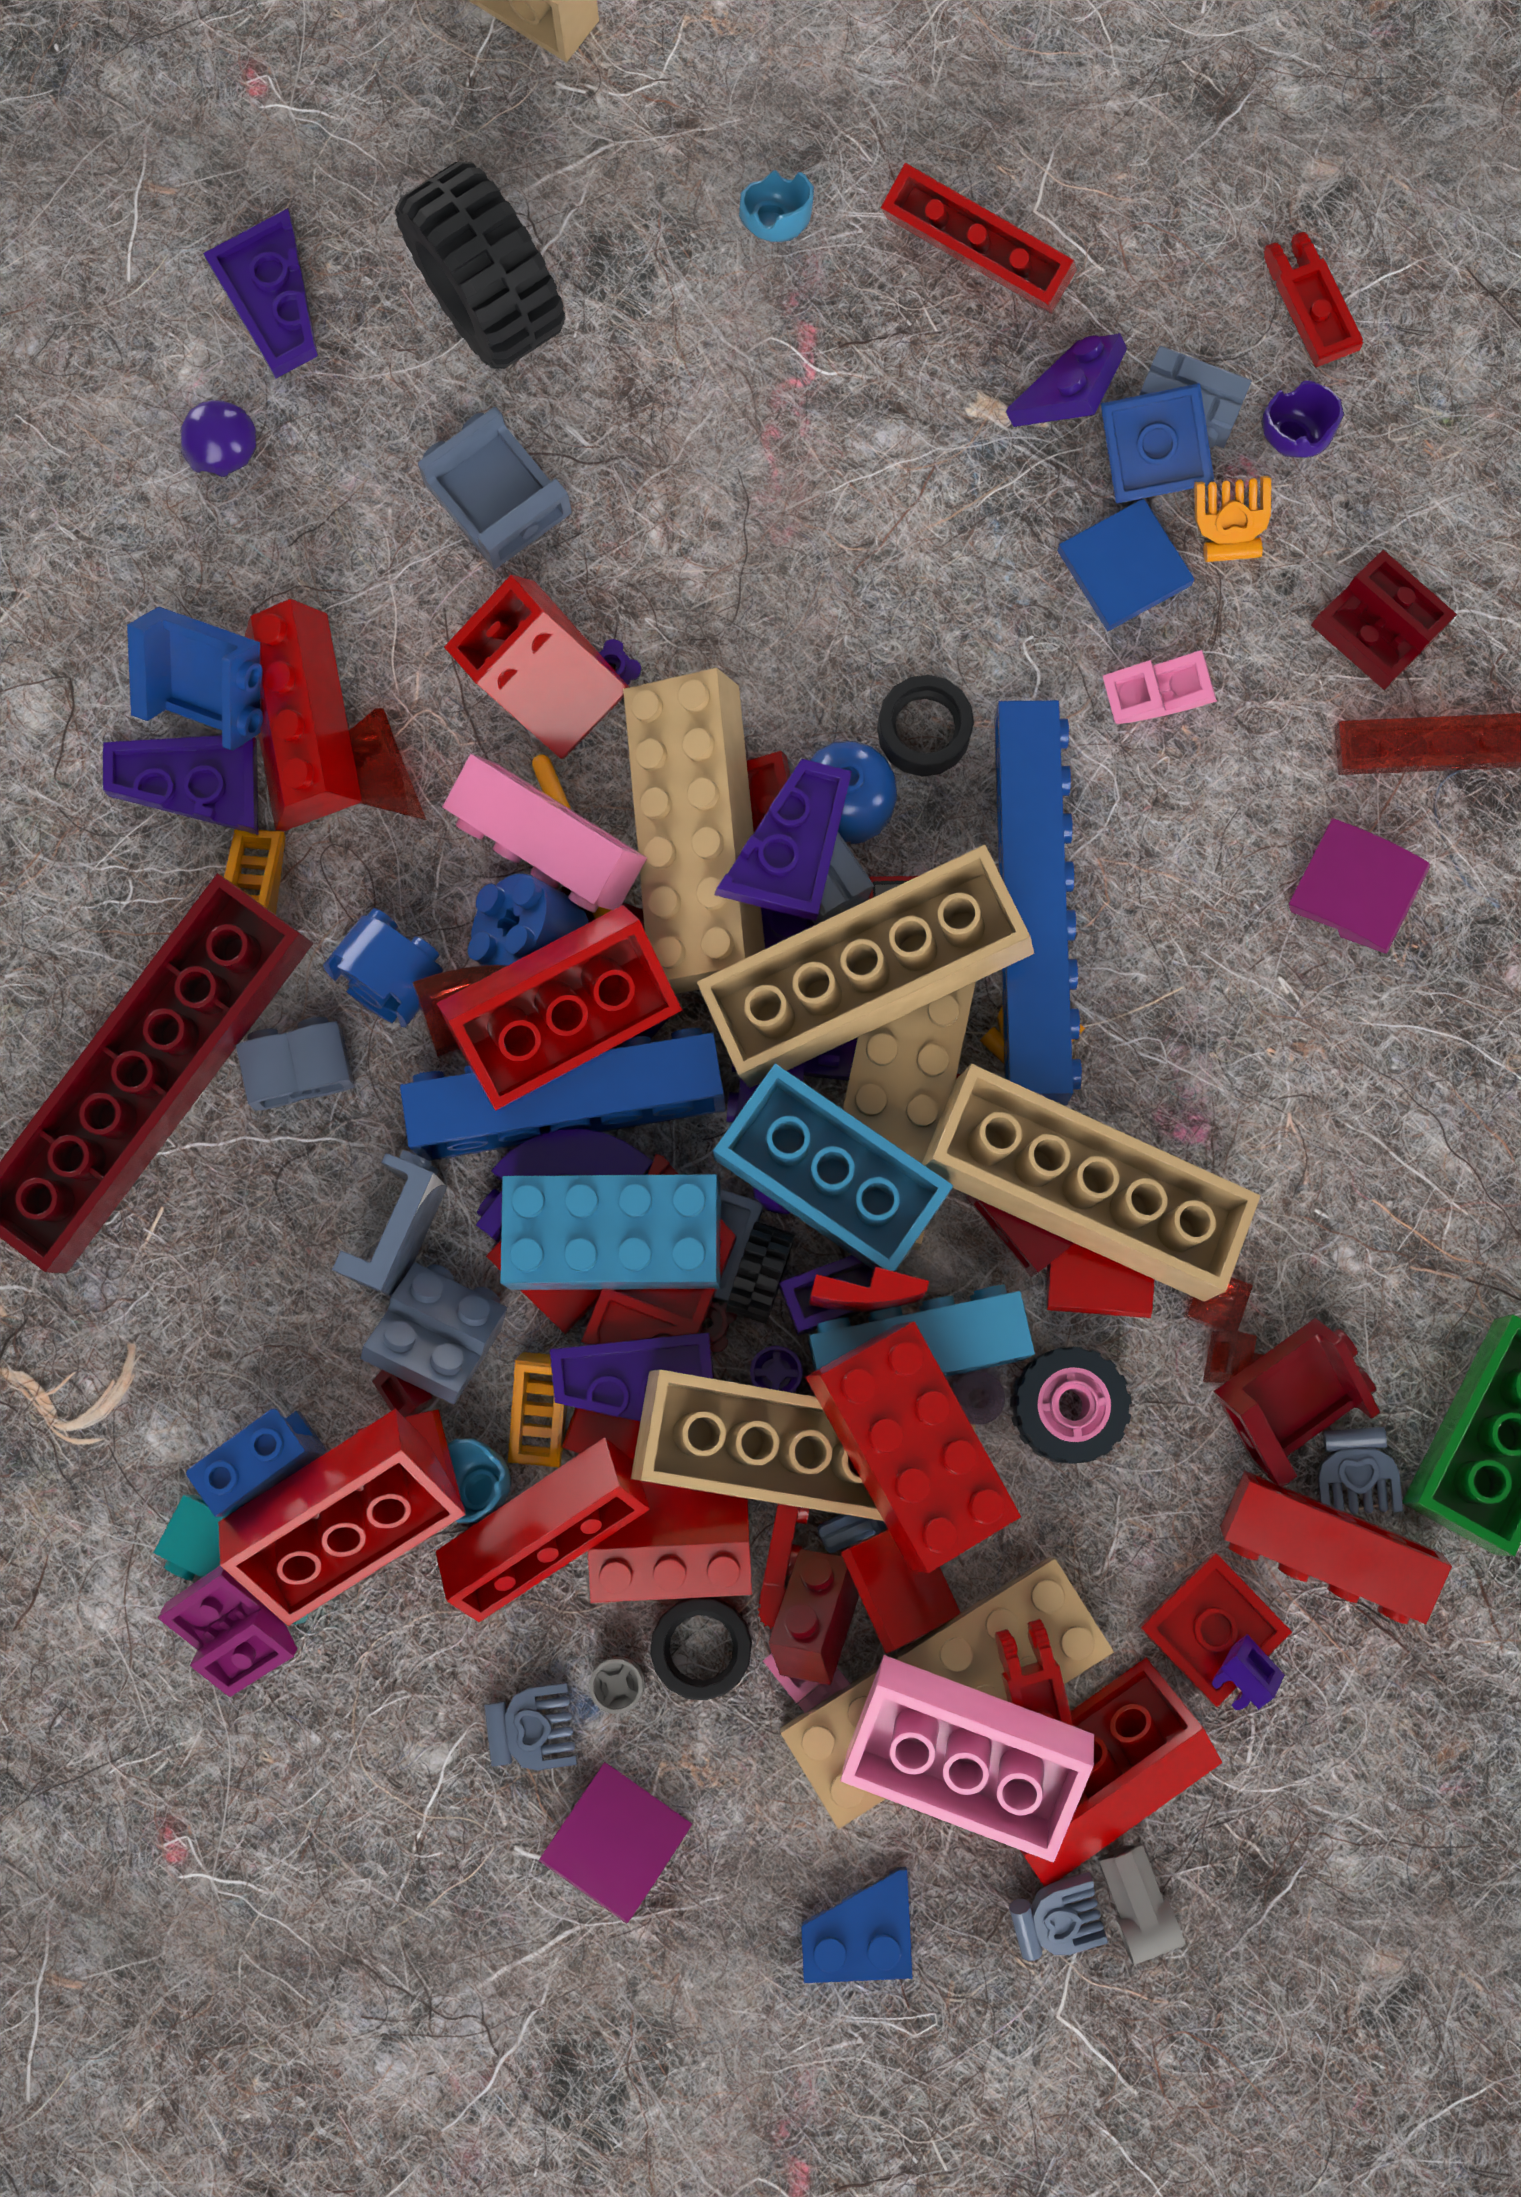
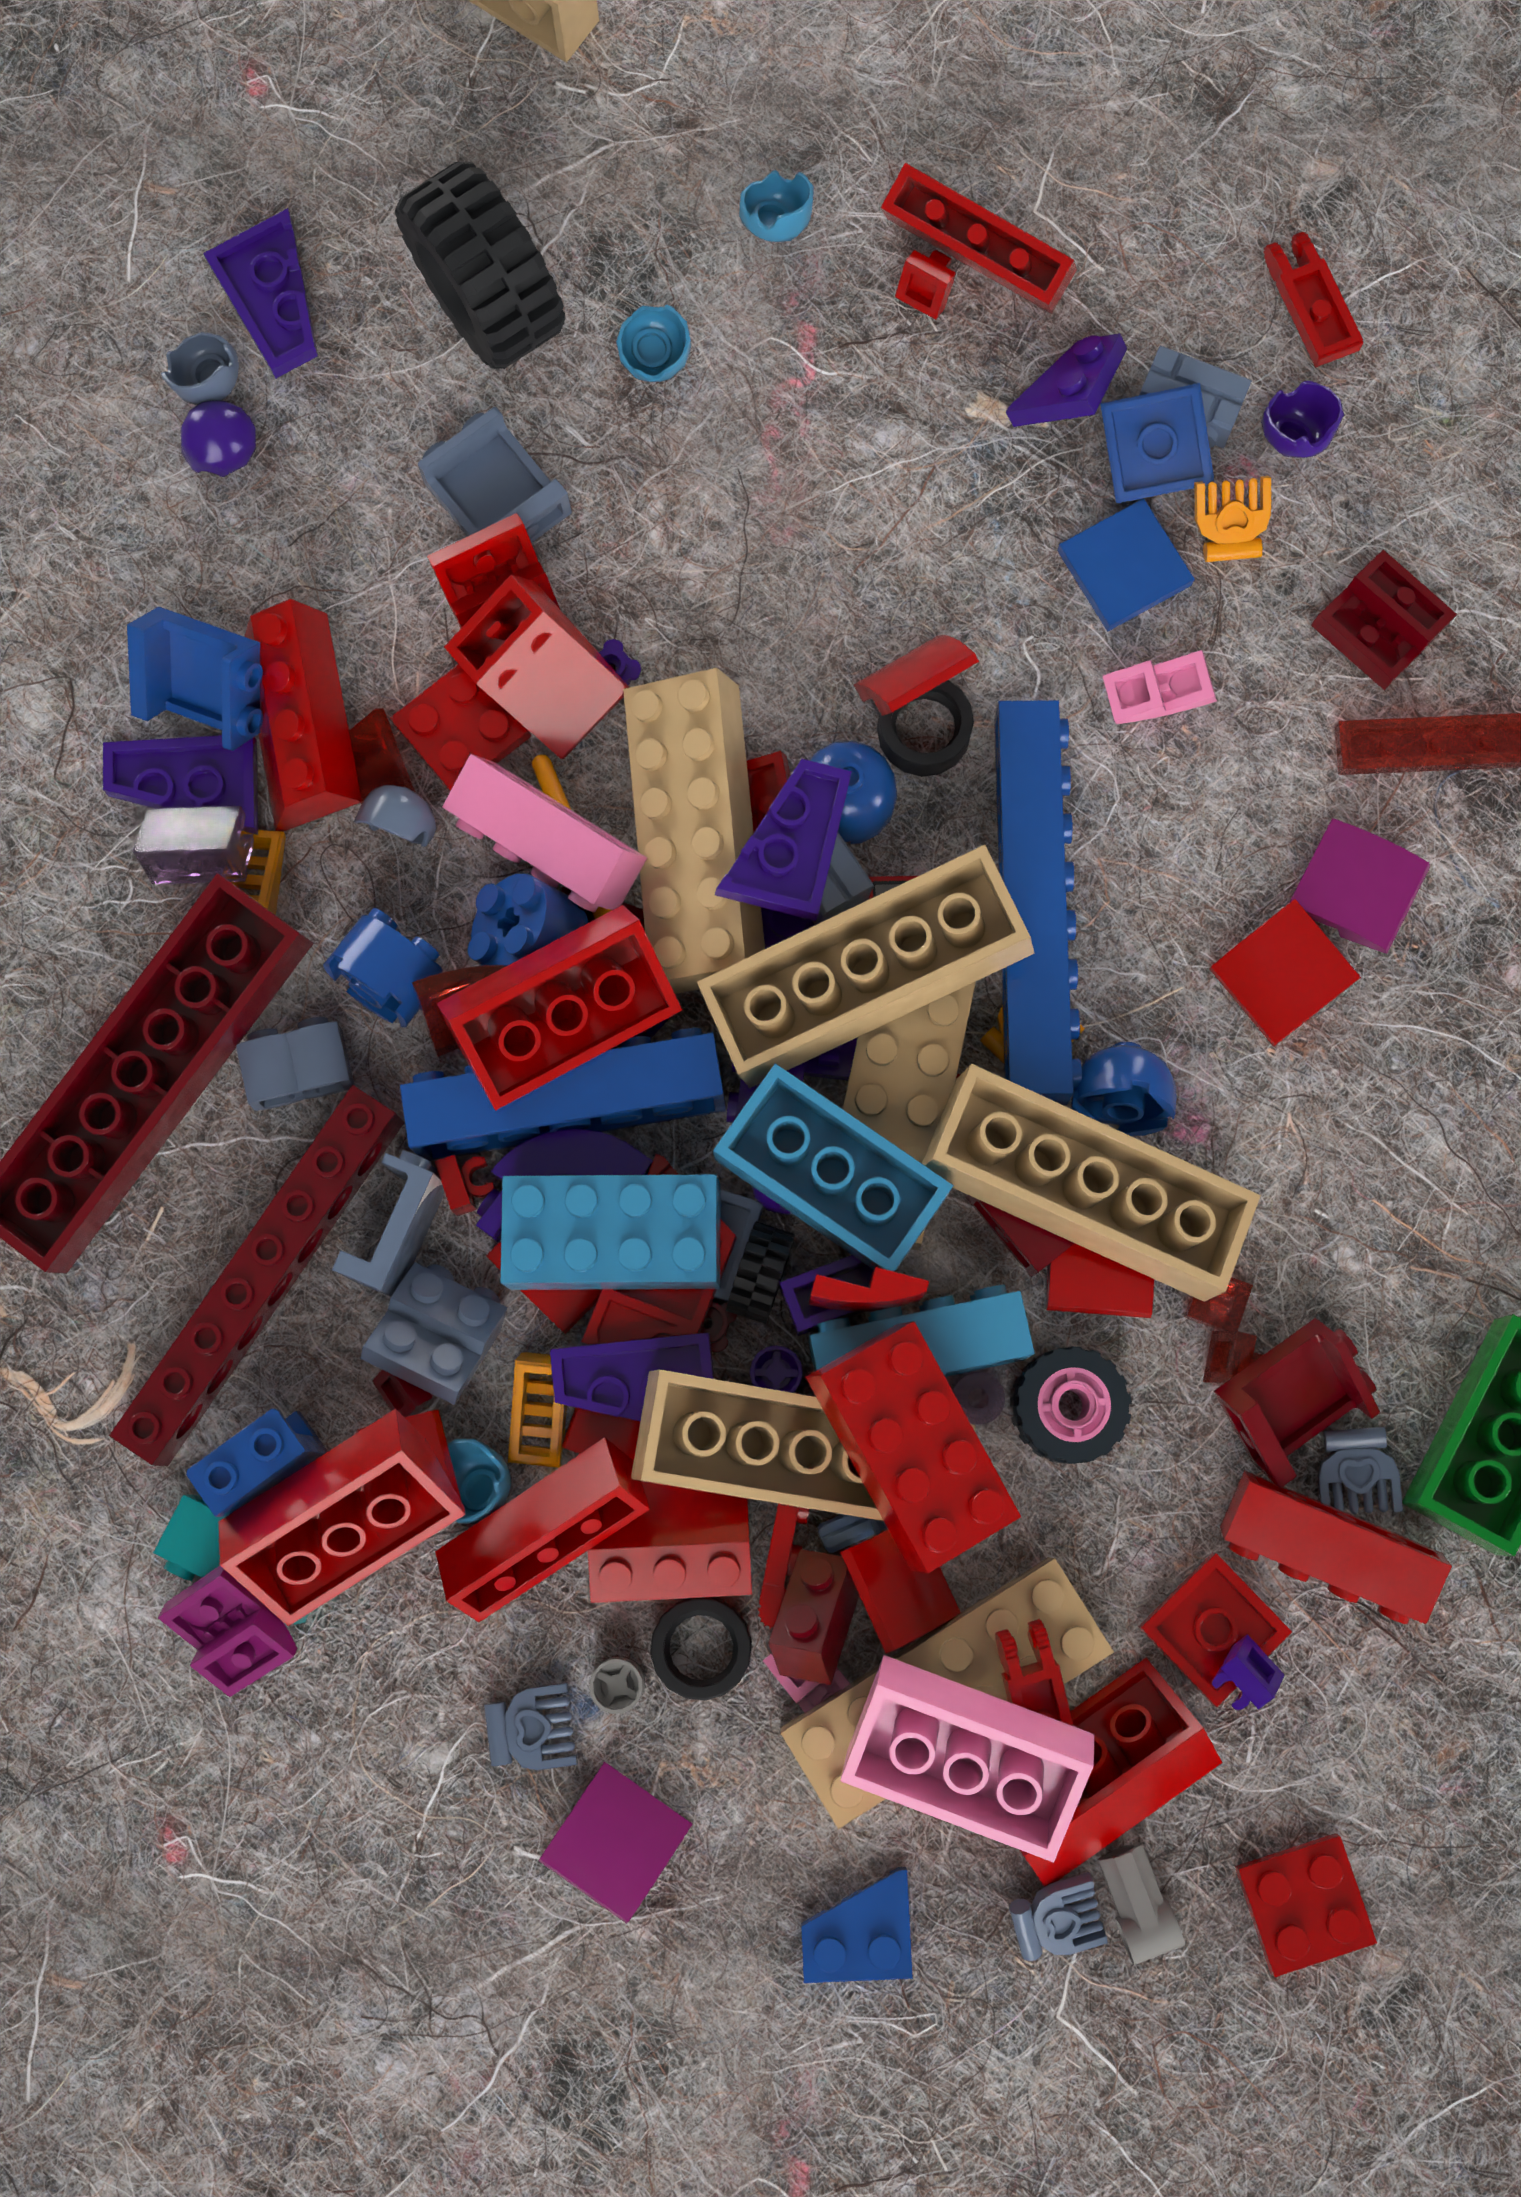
none -> dark red brick [109,1085,405,1467]
none -> clear purple hinge [133,806,254,884]
none -> sand blue hair [161,332,239,405]
none -> sand blue hair [354,785,436,847]
none -> red plate [390,664,531,792]
none -> red slope [427,513,560,629]
none -> red tile [435,1155,496,1216]
none -> dark azure hair [616,304,692,382]
none -> red slope [854,635,979,716]
none -> red tile [895,250,956,320]
none -> blue cylinder [1071,1042,1177,1136]
none -> red slope [1209,899,1361,1047]
none -> red plate [1234,1833,1377,1977]

